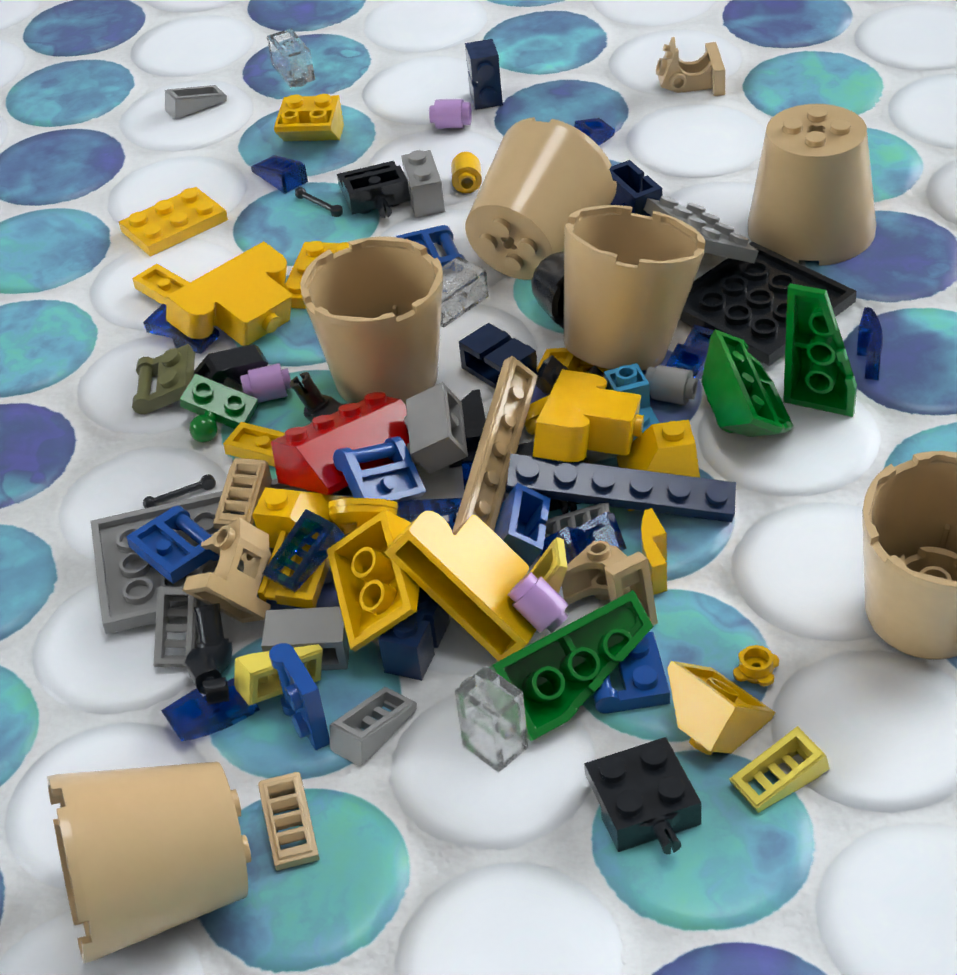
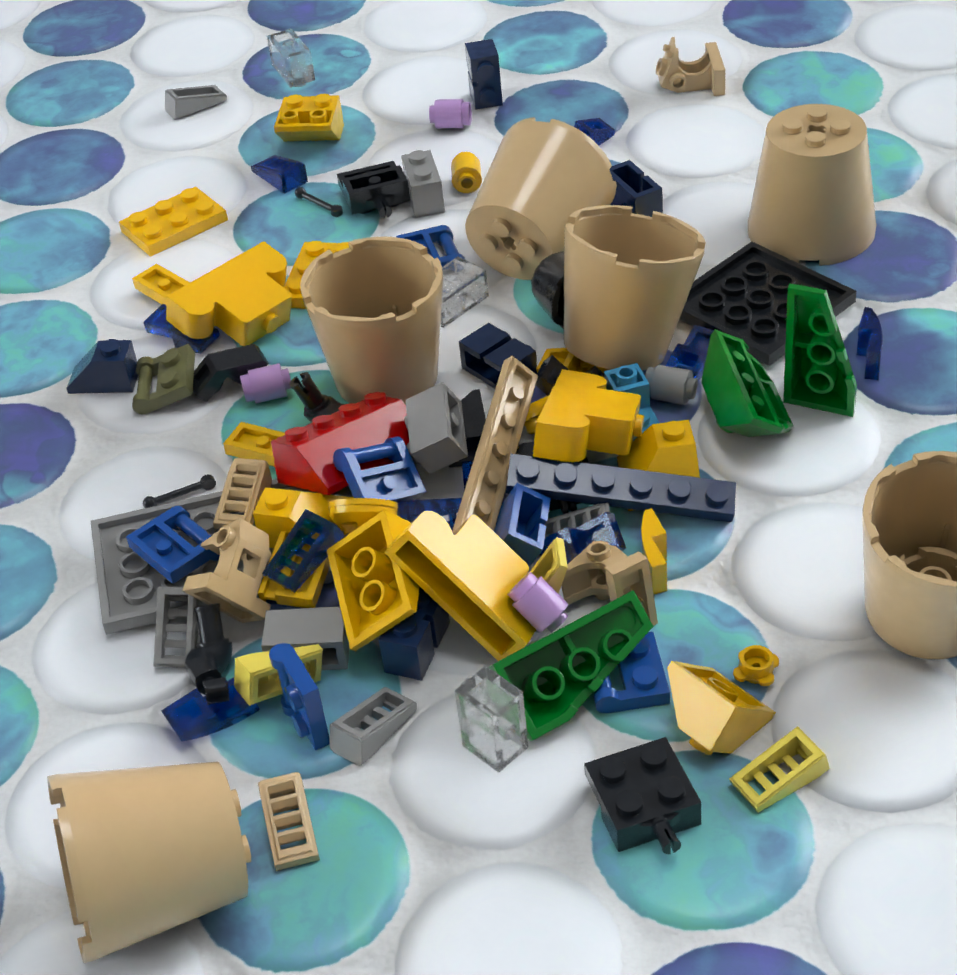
green plate [180,374,258,443] -> none
light grey plate [644,196,759,263] -> none
none -> dark blue slope [66,339,139,394]

